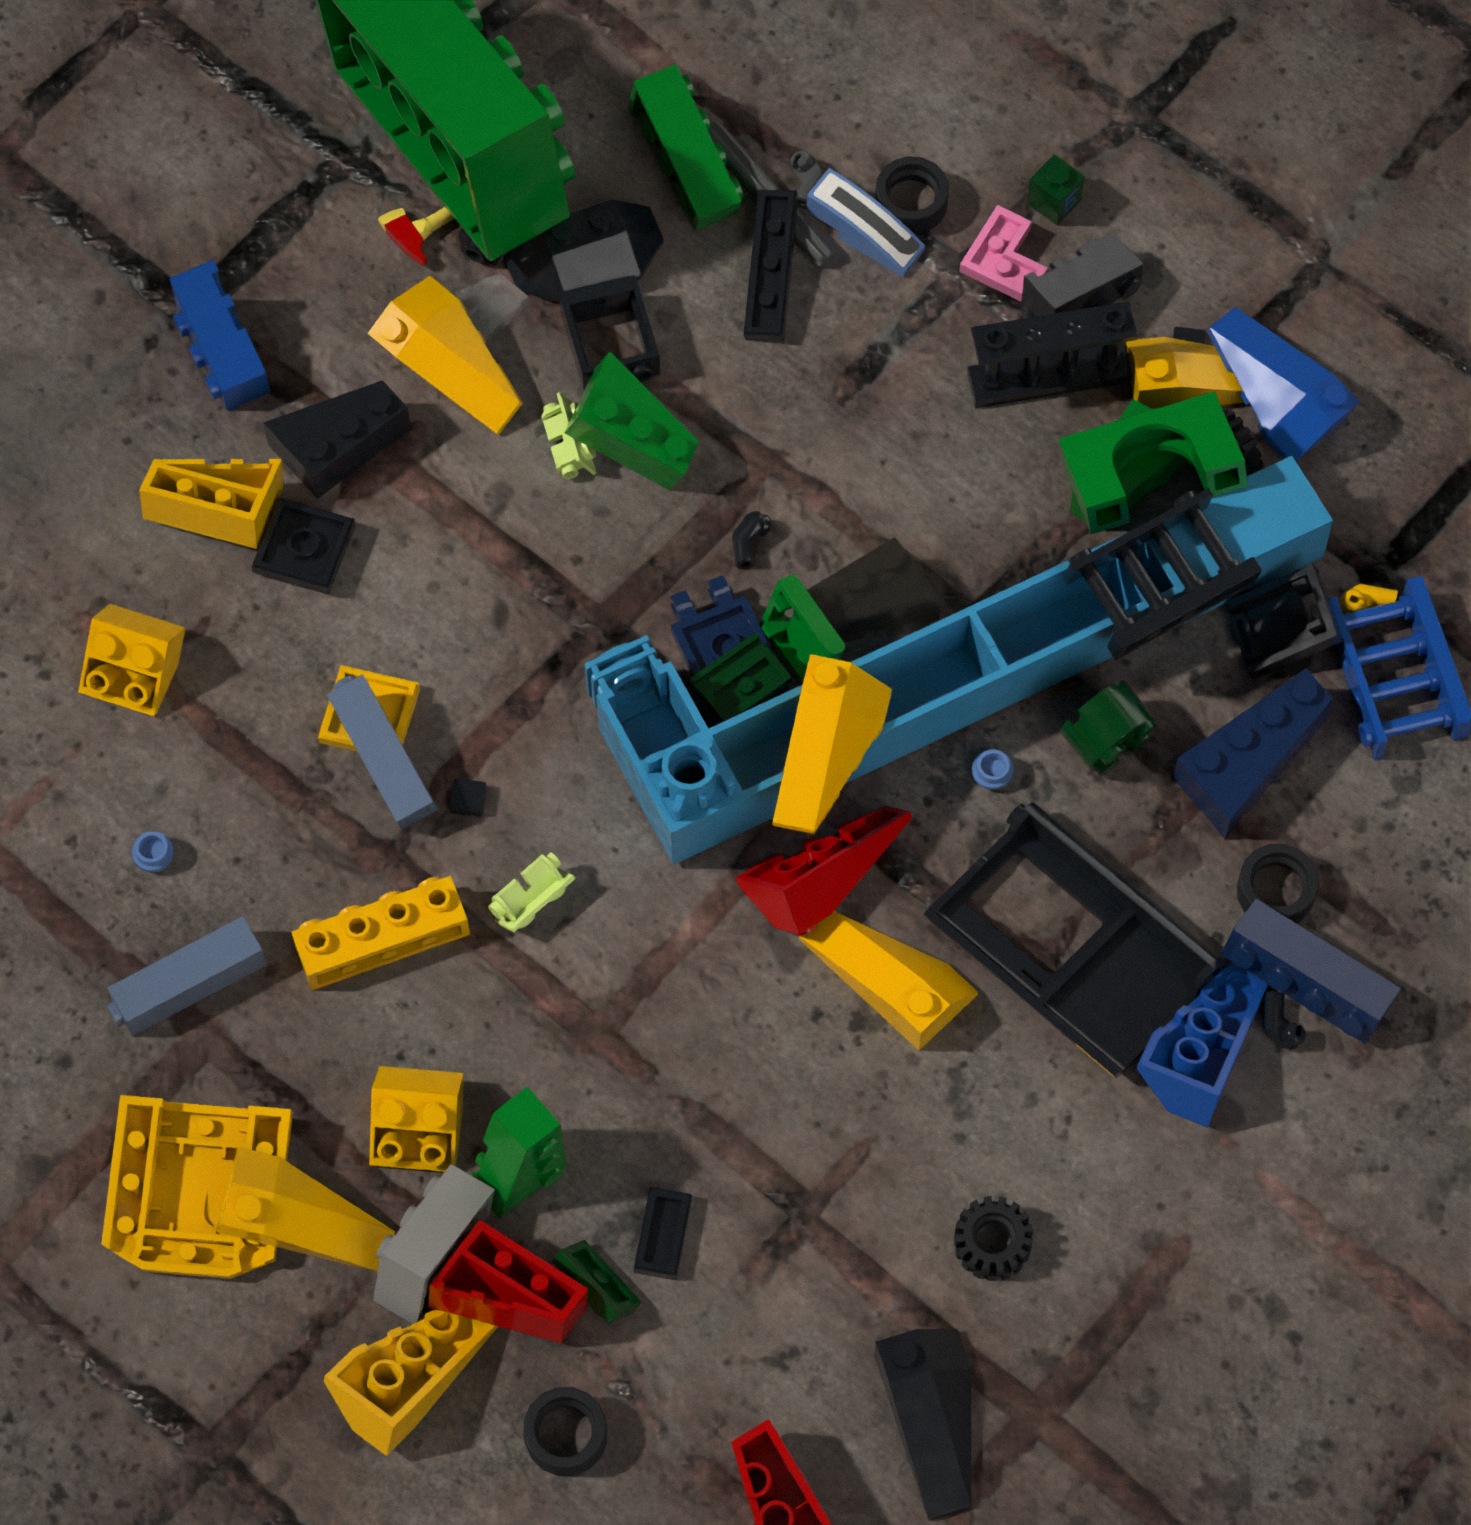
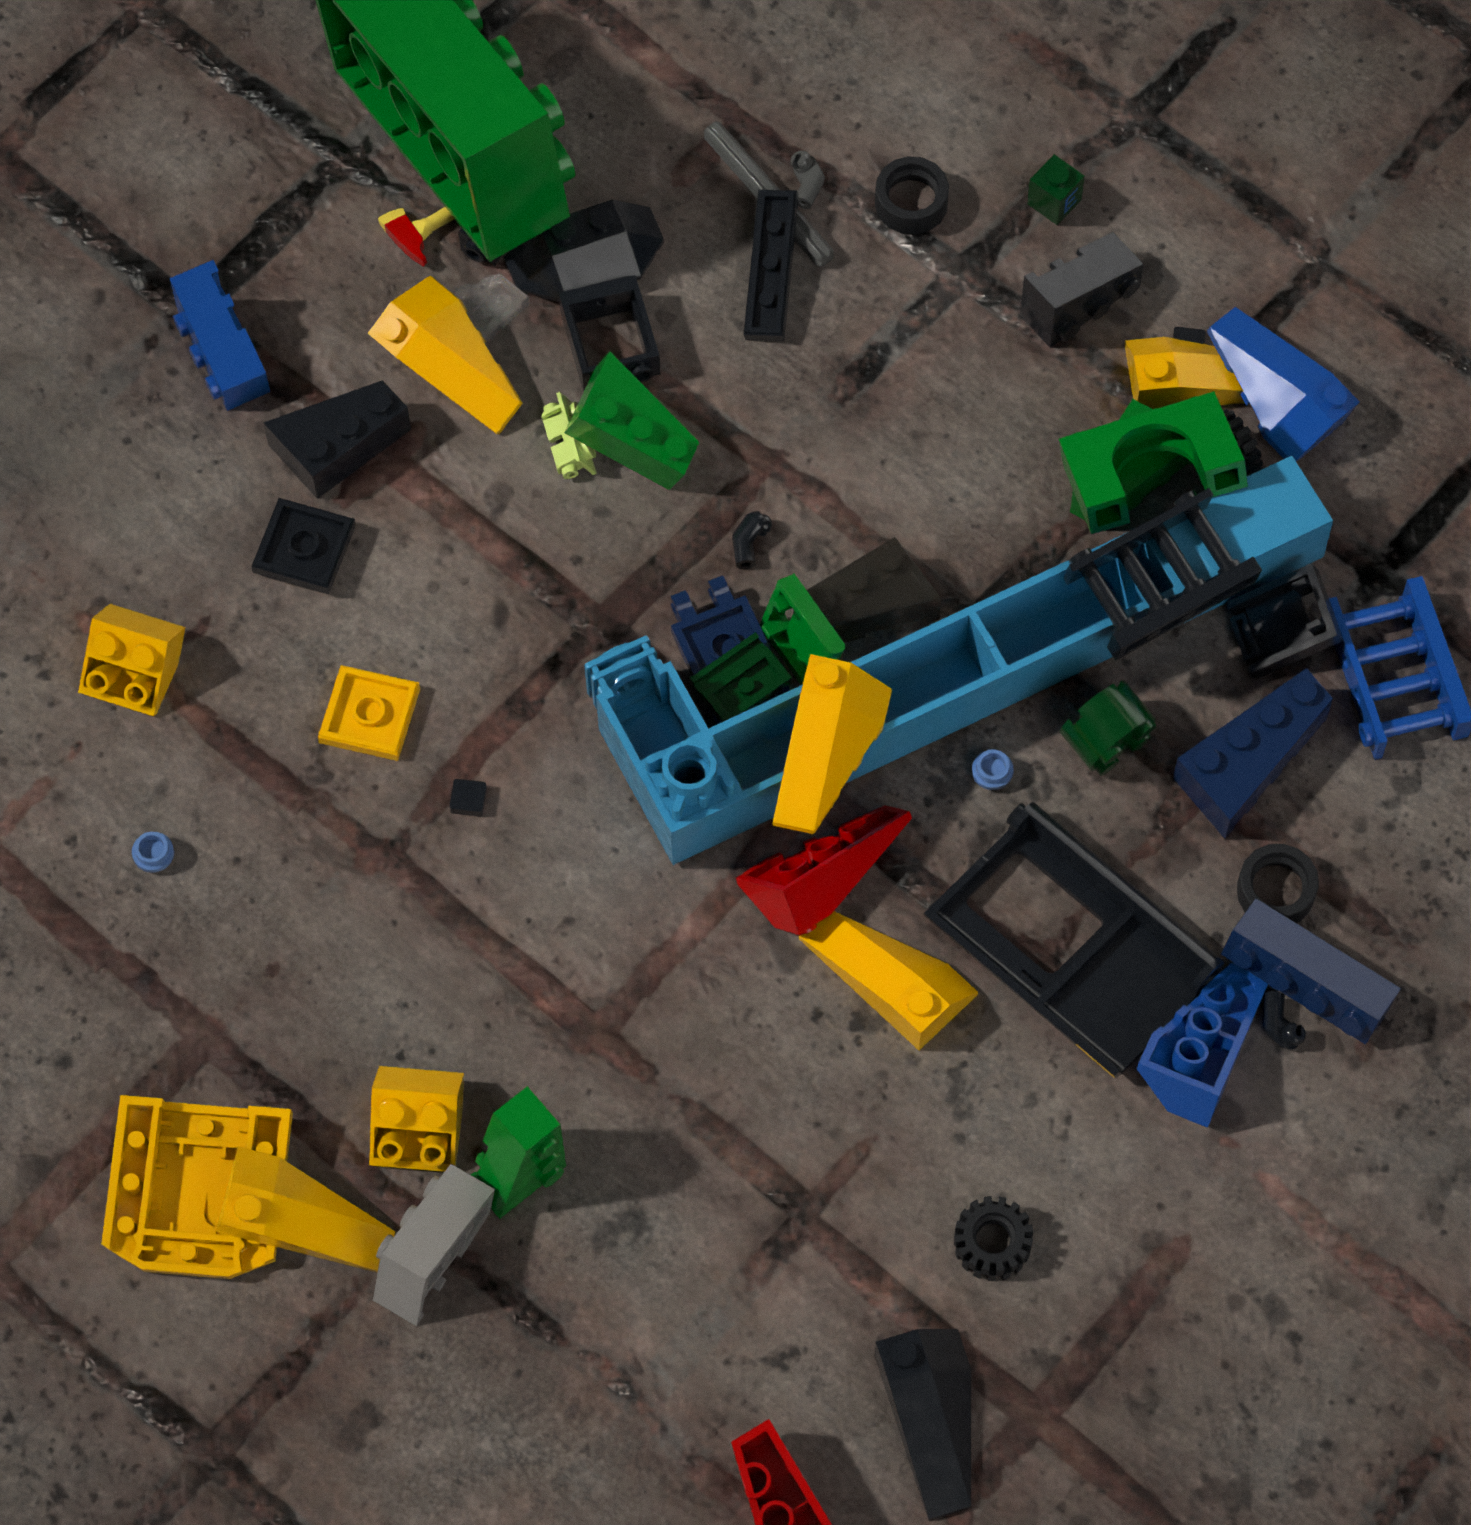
sand blue brick [106,916,267,1037] -> none
yellow wedge [139,459,284,549] -> none
yellow brick [291,875,470,991] -> none
yellow wedge [323,1309,498,1456] -> none
sand blue brick [326,674,438,830] -> none
red wedge [428,1220,588,1344] -> none
yellowish green hinge [488,852,576,932] -> none
black tyre [523,1387,607,1476] -> none
dark green plate [552,1240,641,1324] -> none
green wedge [628,64,743,231] -> none
black tile [634,1187,692,1280] -> none
slope [807,168,925,277] -> none
bright pink plate [959,205,1048,302] -> none
black fence [967,302,1138,408] -> none
yellow arm [1340,584,1398,613] -> none

